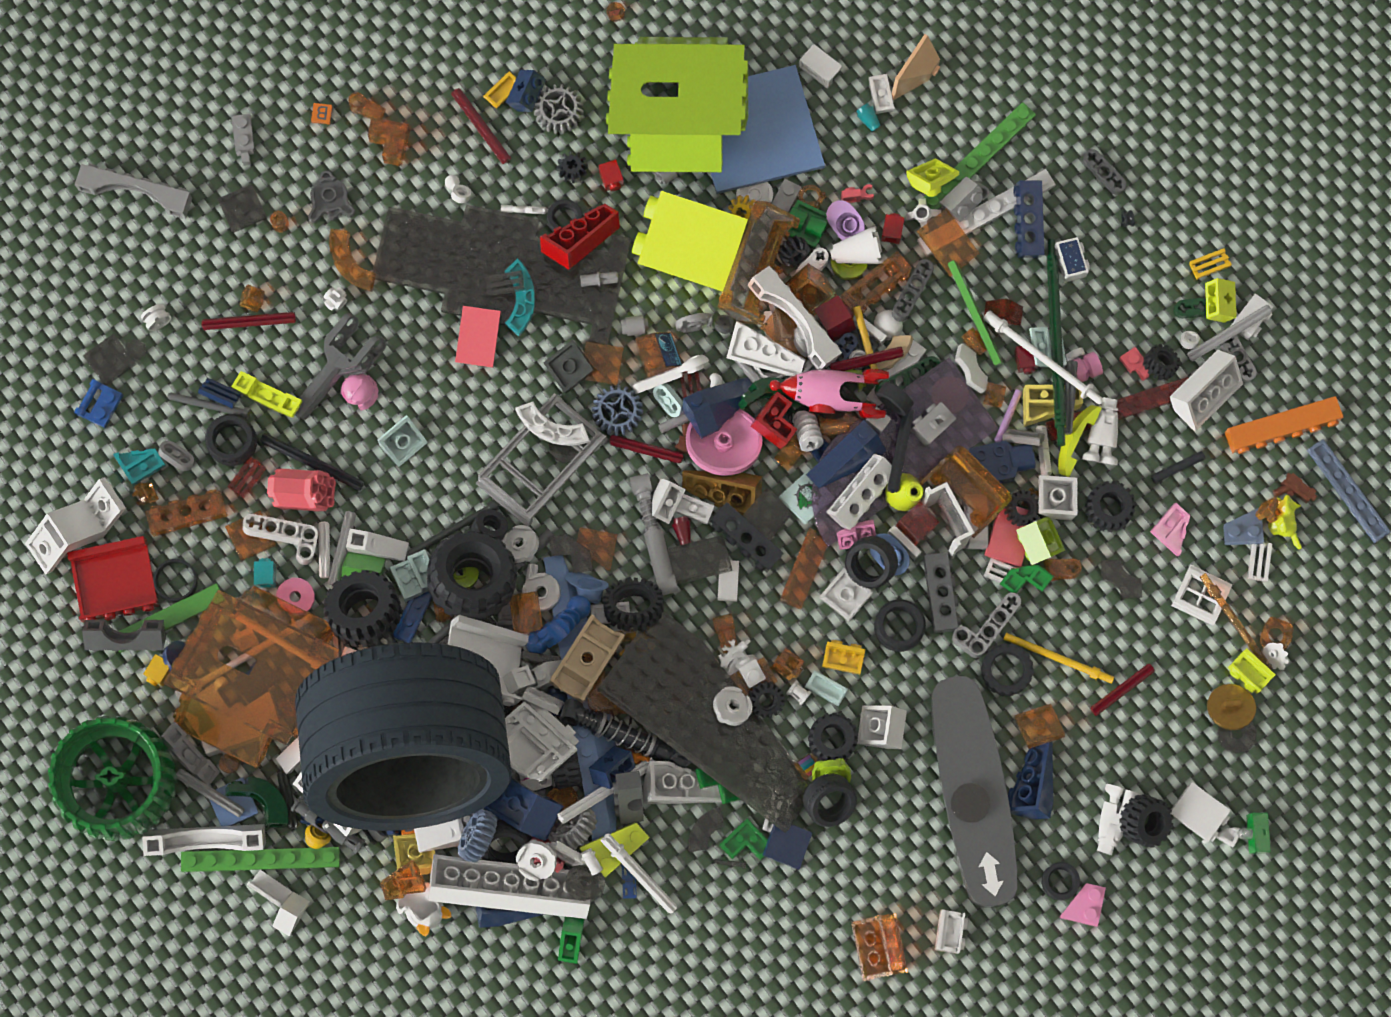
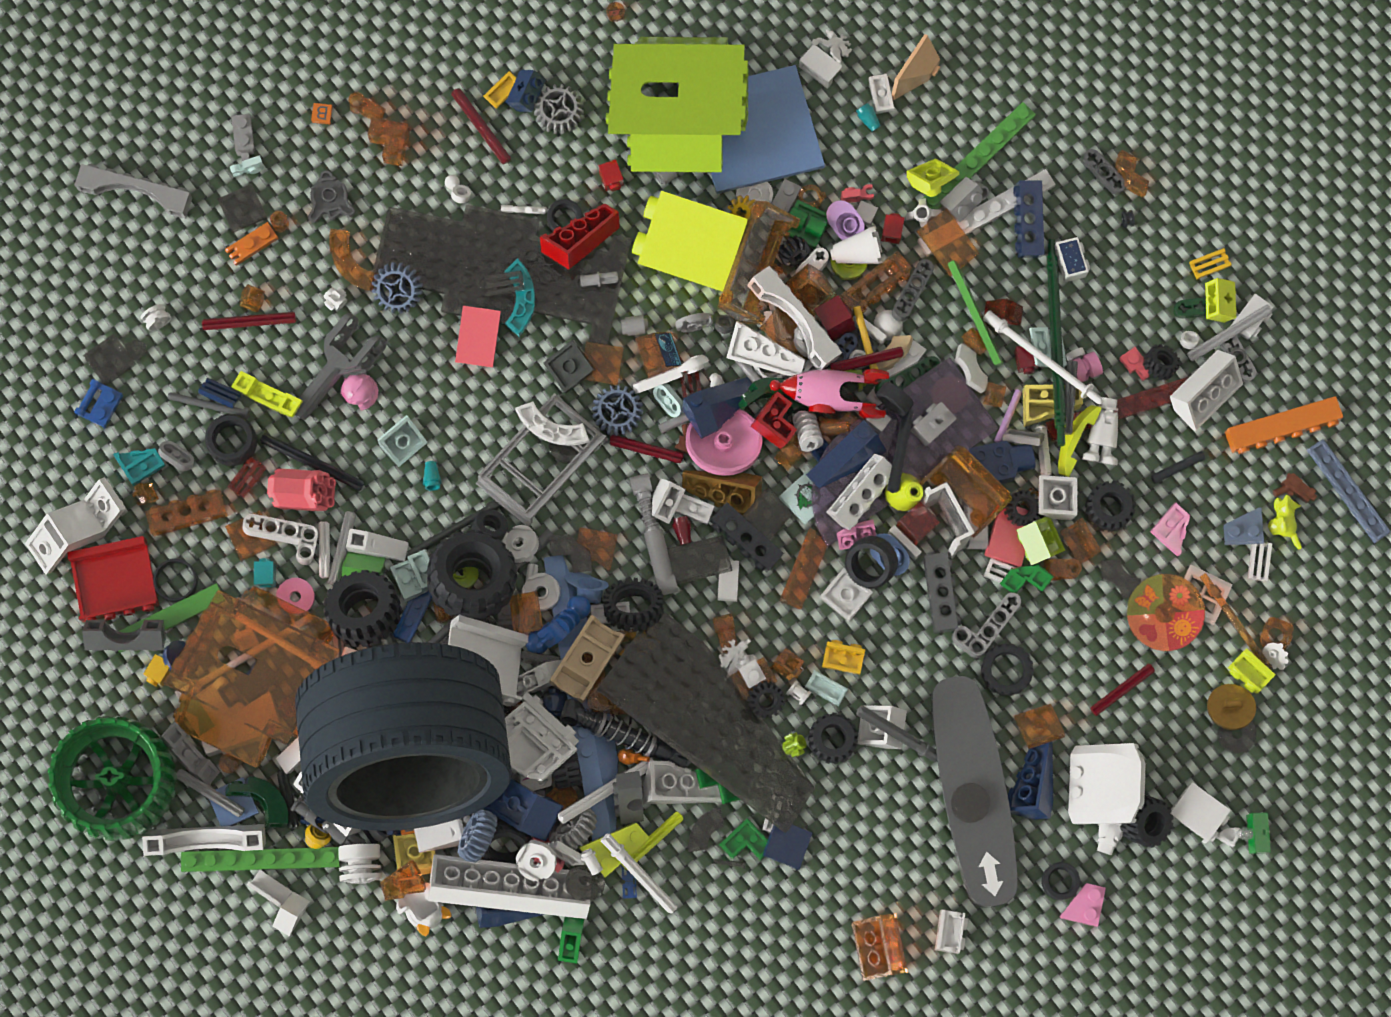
white panel [503,665,535,694] -> none
white tile [522,686,564,715] -> none
black gear [556,151,588,184] -> none
dark blue brick [589,746,635,789] -> none
white plate [713,687,752,726] -> none
tile [794,754,816,780] -> none
black tyre [803,773,857,827] -> none
lime plate [812,758,851,782] -> none
black tyre [874,599,926,652] -> none
yellow bar [1003,633,1114,684] -> none
clear orange tile [1255,497,1281,523] -> none
none -> orange hinge [225,222,279,265]
none -> light aqua plate [230,155,264,177]
none -> white wheel [338,844,381,884]
none -> sand blue gear [372,262,423,313]
none -> teal cone [423,461,442,491]
none -> neon yellow axle [621,812,683,870]
none -> lime gear [782,732,807,758]
none -> white piece [812,29,852,63]
none -> white tile [856,200,878,226]
none -> dark grey axle [856,706,937,762]
none -> clear orange panel [1060,518,1101,565]
none -> white wedge [1068,743,1145,824]
none -> clear orange tile [1115,150,1149,198]
none -> clear orange dish [1127,574,1205,651]

